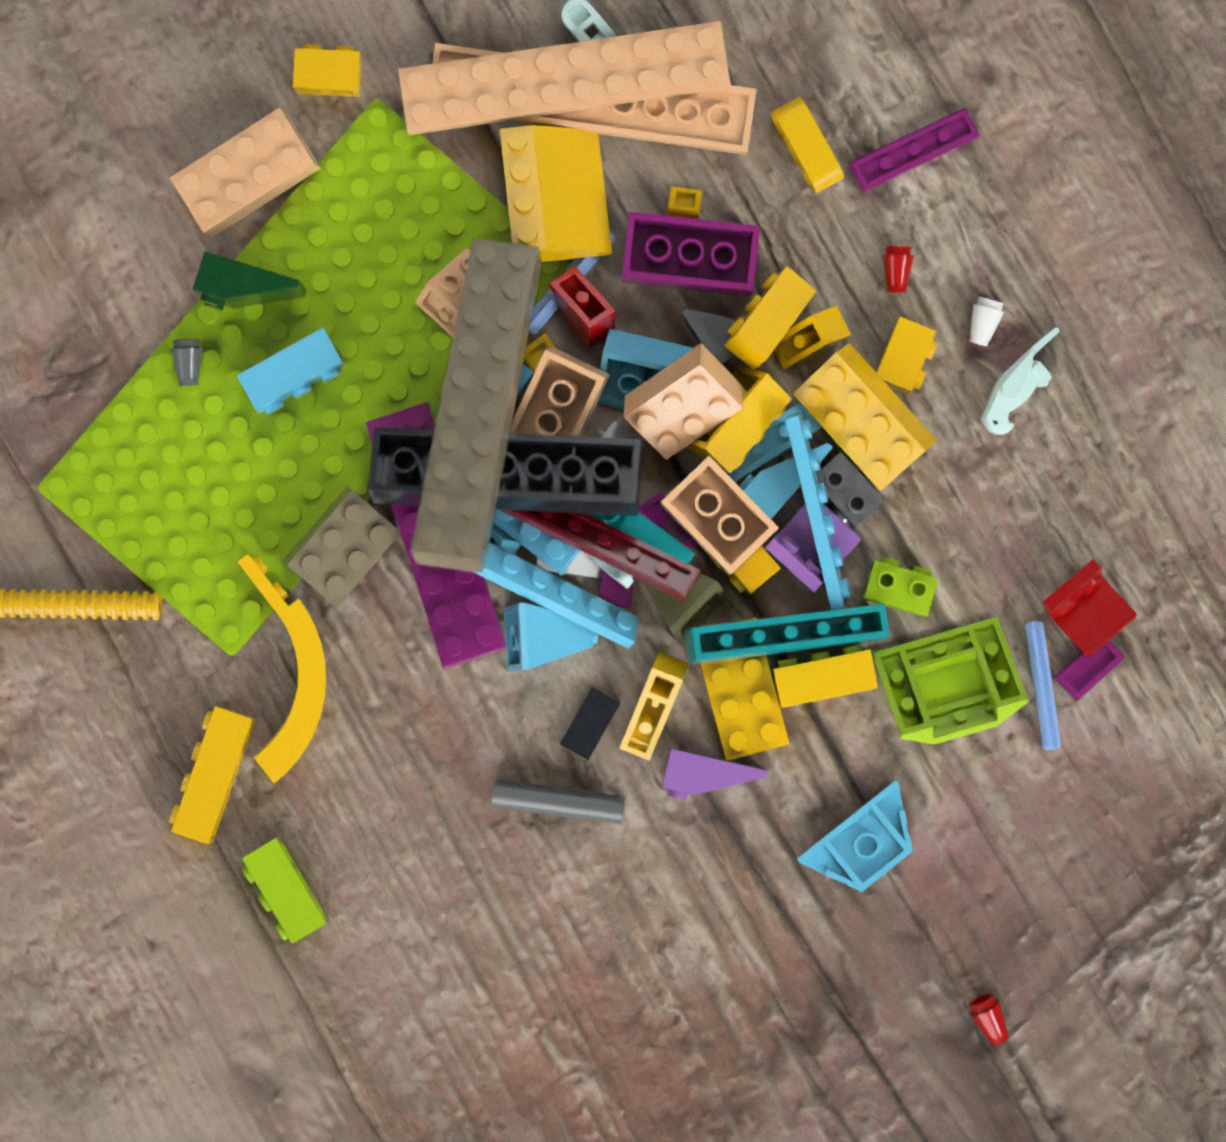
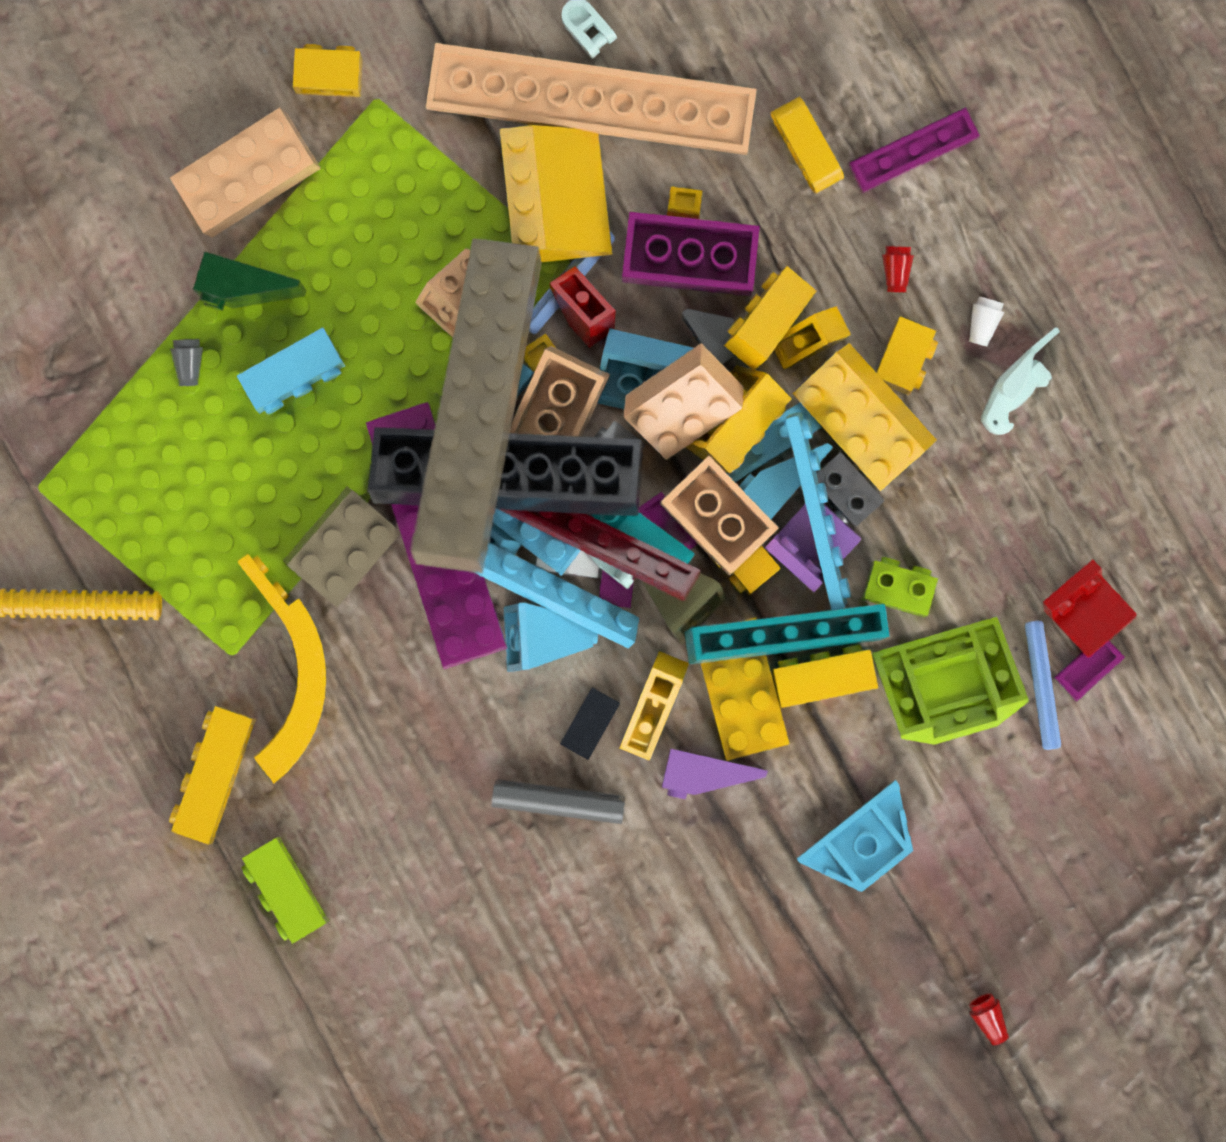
light nougat plate [398,21,730,135] -> none

